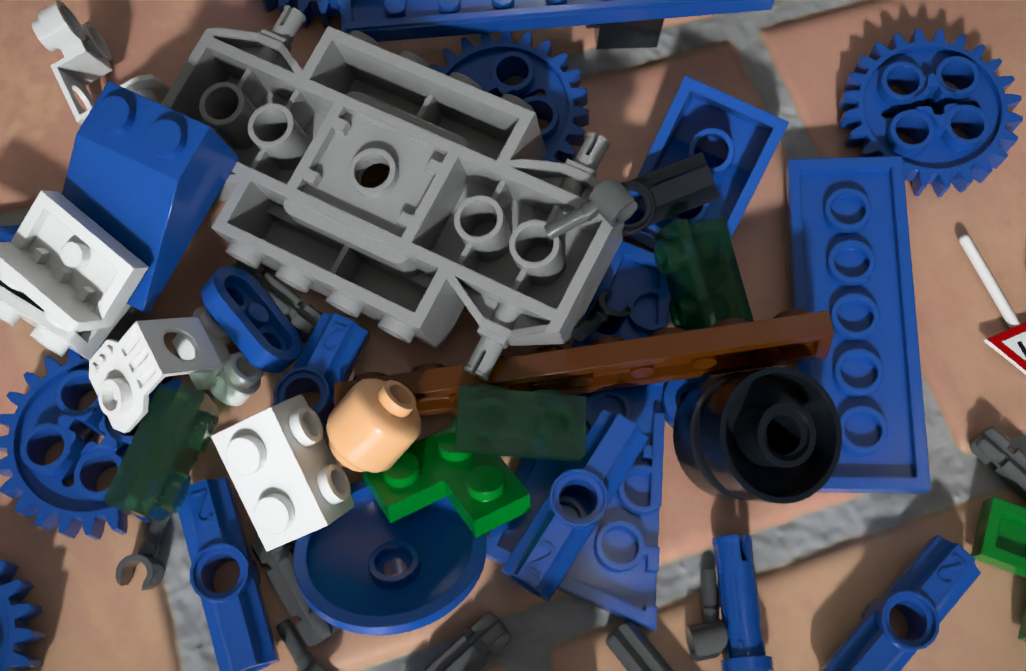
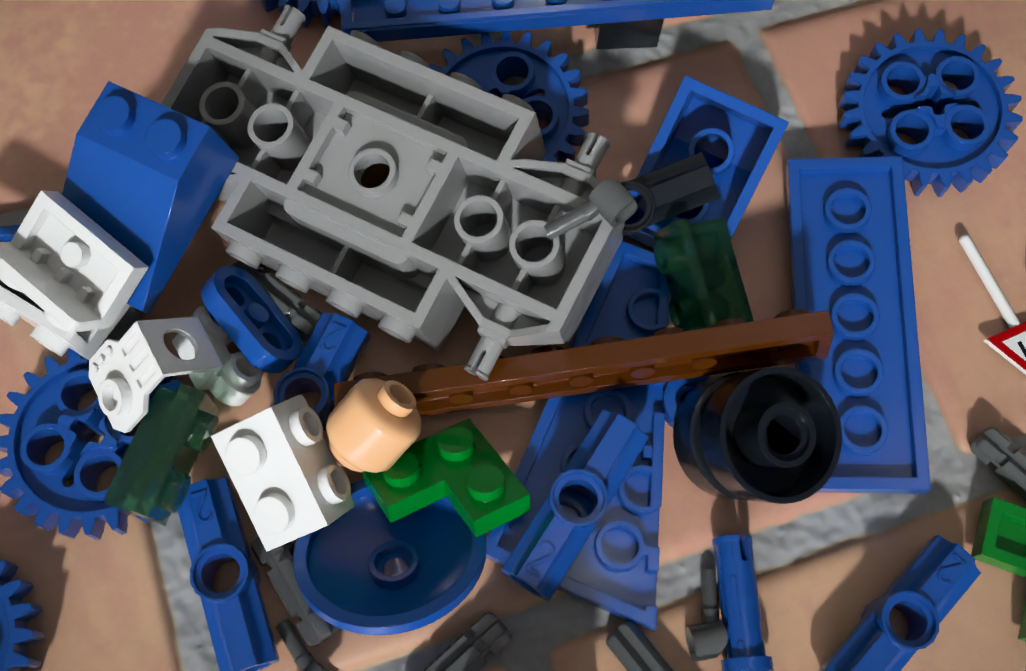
white piece [32,0,171,125] -> none
dark grey hand [115,503,173,591] -> none
clear green bracket [450,384,586,462] -> none
black hand [571,289,631,342] -> none

